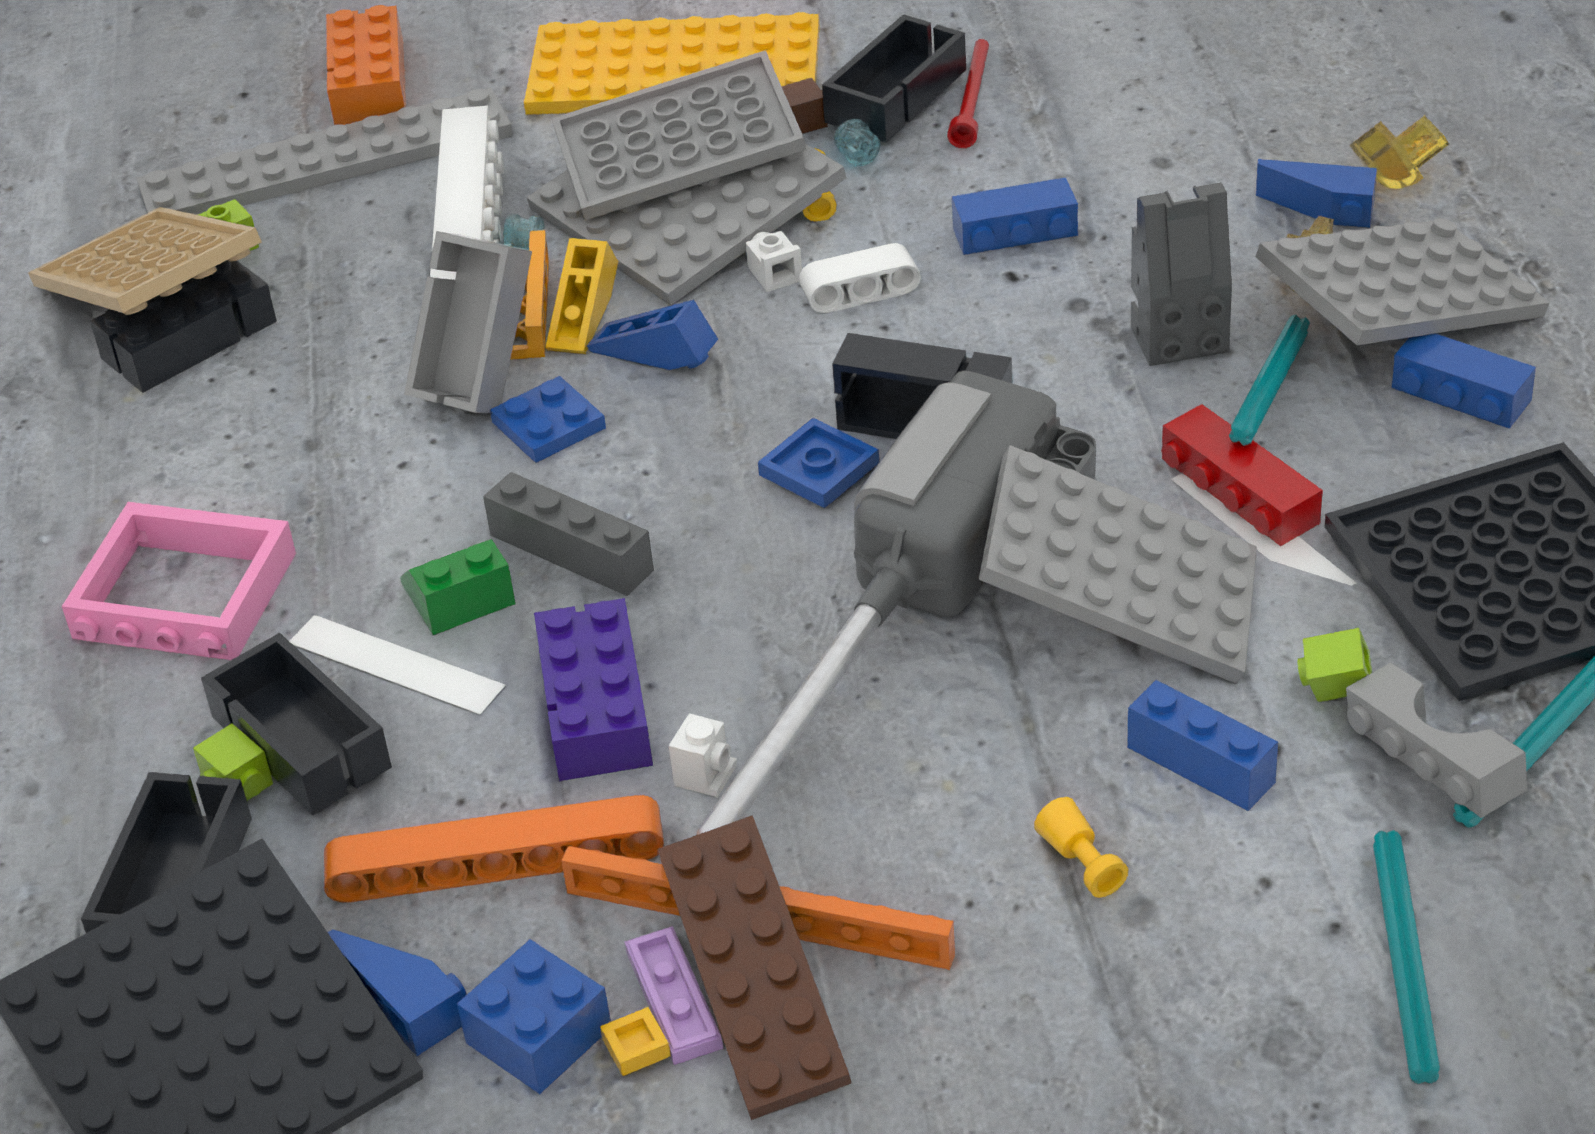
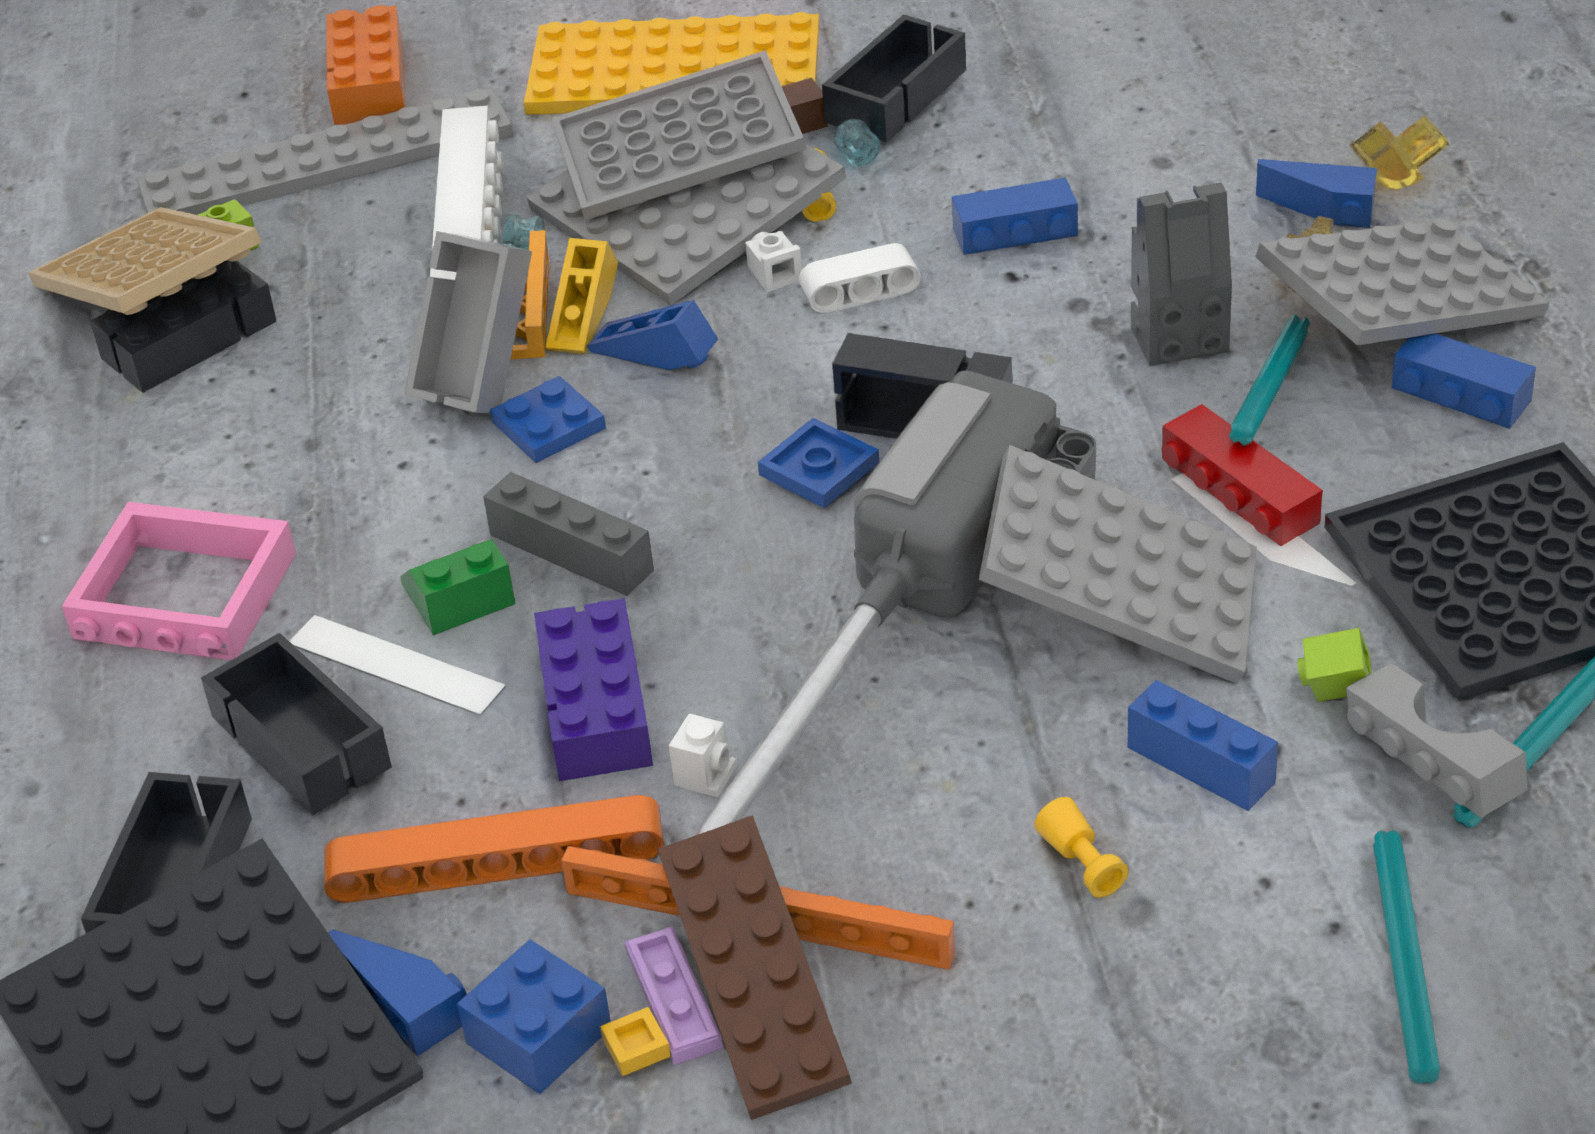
lime brick [193,723,273,801] -> none
red piece [947,39,989,148] -> none

